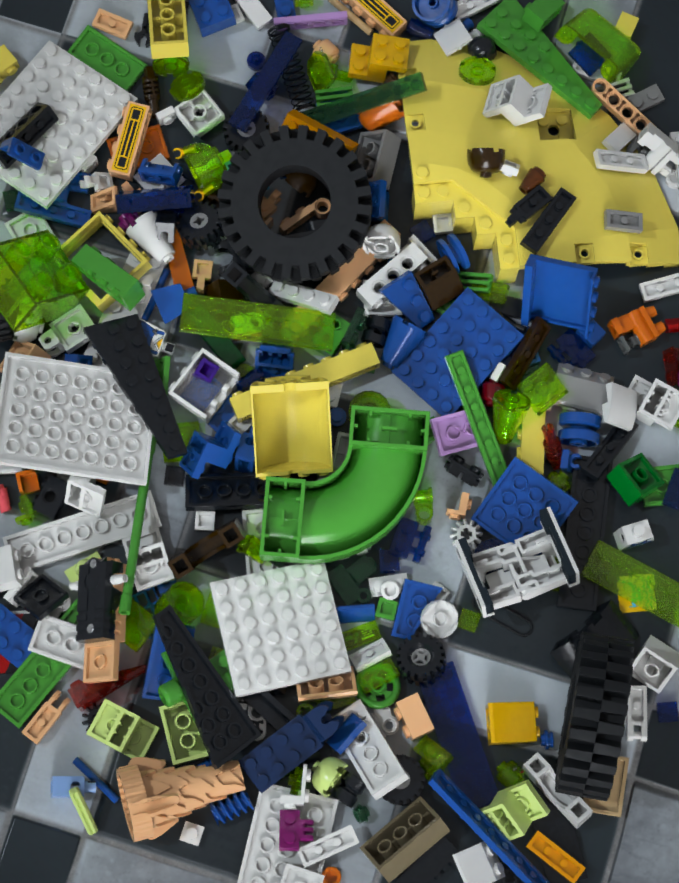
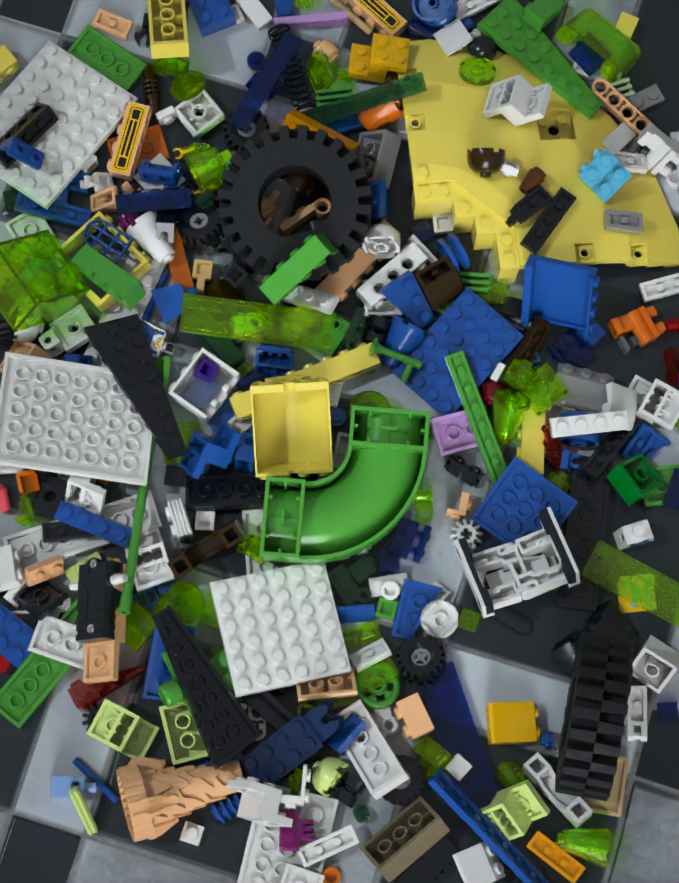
light nougat hinge [22,690,71,745] -> none
none -> light nougat plate [25,555,64,587]
none -> black tile [42,522,98,543]
none -> blue plate [53,500,132,549]
none -> blue window [83,219,134,264]
none -> white brick [164,498,193,543]
none -> clear green plate [194,188,214,209]
none -> white bracket [226,777,293,827]
none -> bright green wedge [259,234,339,305]
none -> bright green piece [369,337,422,383]
none -> white tile [445,753,473,781]
none -> clear neon green brick [503,359,535,391]
none -> white plate [549,410,629,438]
none -> clear neon green cone [556,827,614,868]
none -> medium azure plate [578,148,632,203]
none -> blue wing [620,422,671,459]

